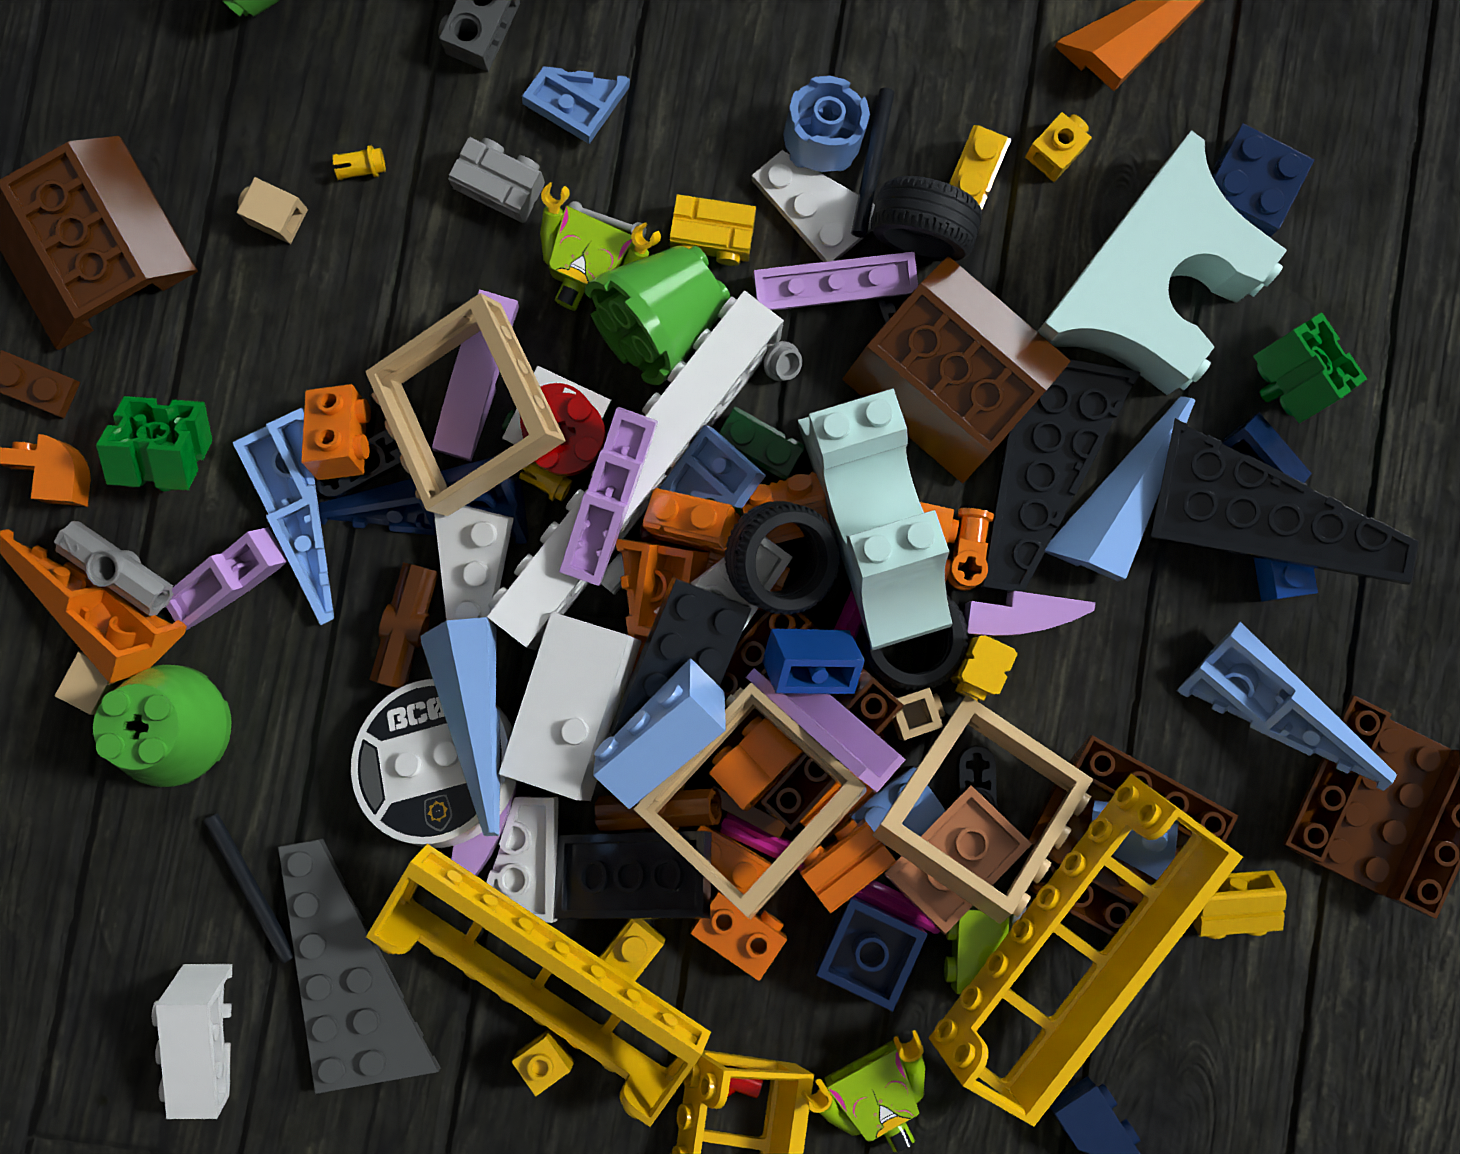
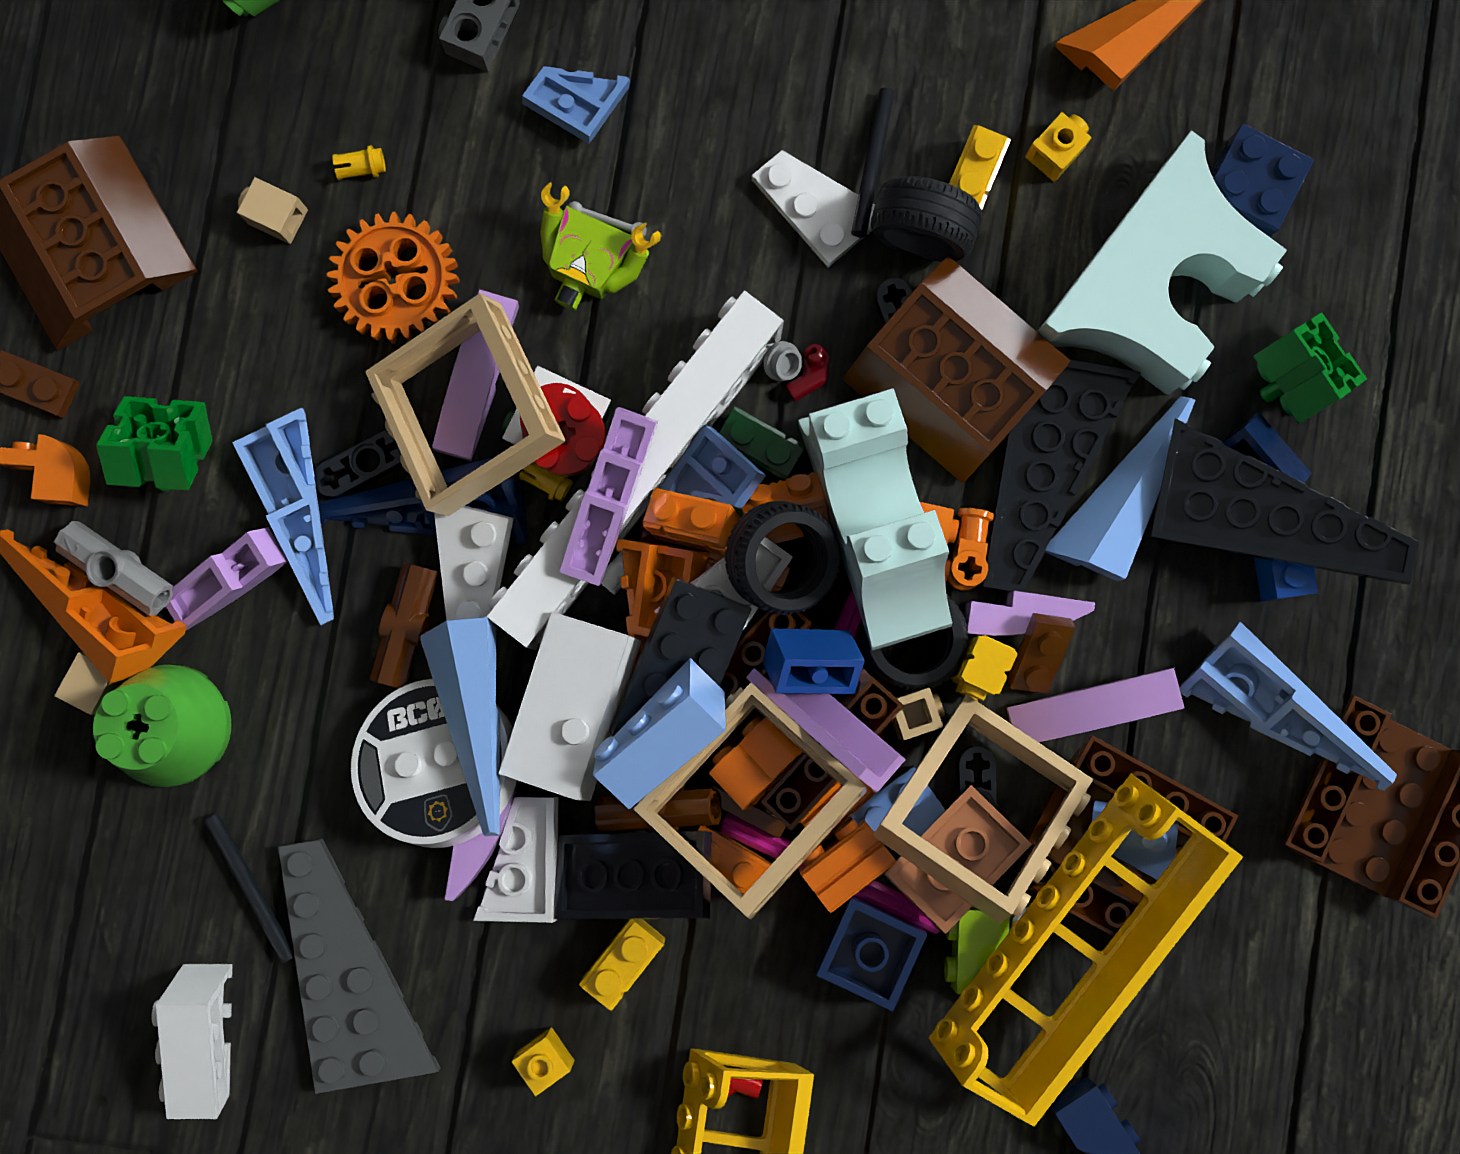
orange brick [301,384,371,480] -> none
yellow window [366,844,711,1127] -> none
light grey brick [448,137,545,223] -> none
bright green cone [585,246,731,385] -> none
yellow brick [670,194,756,266] -> none
orange brick [690,889,787,981] -> none
lavender fence [752,252,918,311] -> none
medium blue brick [783,76,870,172] -> none
lime torso [801,1030,925,1152] -> none
yellow brick [1192,870,1287,939] -> none
none -> orange gear [327,212,460,343]
none -> dark red arm [785,344,830,402]
none -> lavender slope [1006,668,1185,742]
none -> reddish brown plate [1007,613,1076,694]

